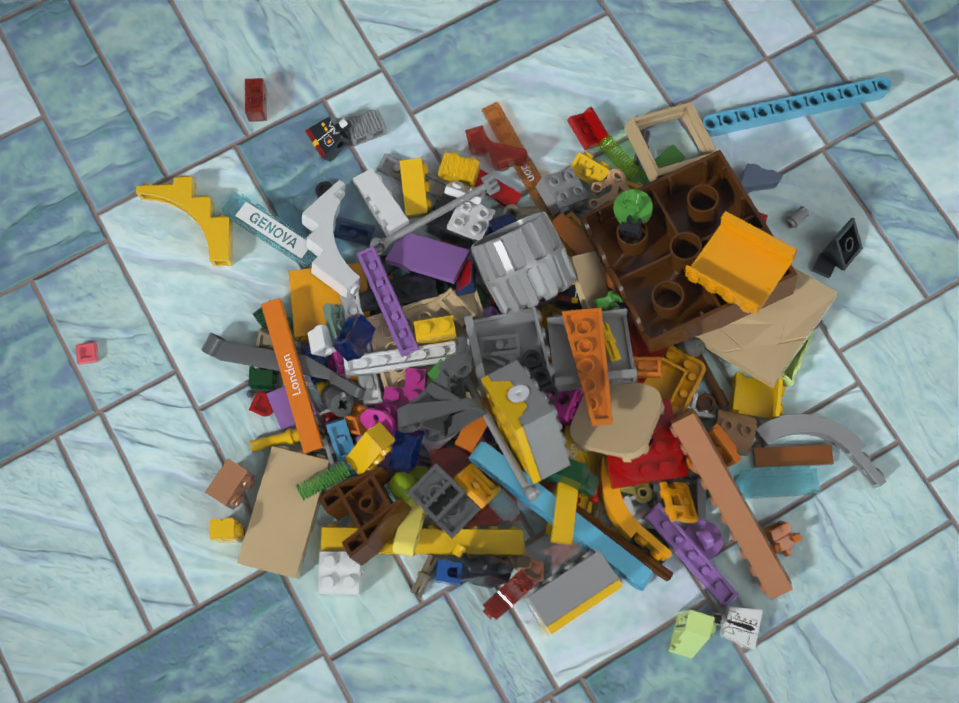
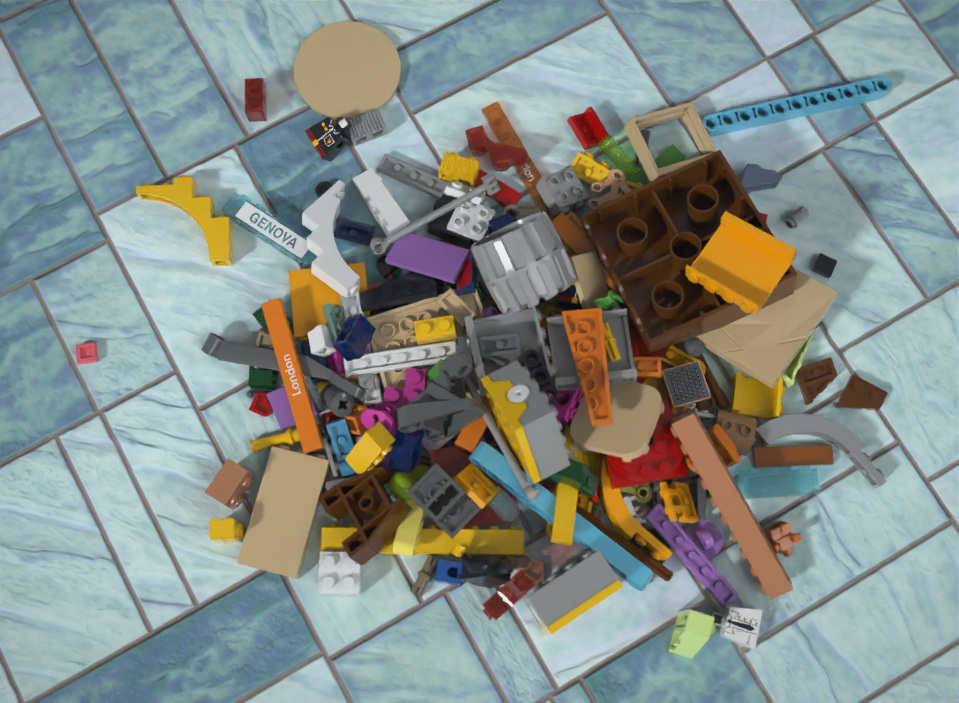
bright green piece [296,460,351,501] -> none
medium lavender tile [356,245,420,357] -> none
yellow brick [400,158,432,219] -> none
bright green tile [613,189,653,224] -> none
black tile [619,215,643,240] -> none
black slope [820,218,863,271] -> none
none -> tan tile [293,21,401,120]
none -> tile [662,360,711,409]
none -> reddish brown wing [796,357,838,405]
none -> reddish brown wing [835,374,888,410]

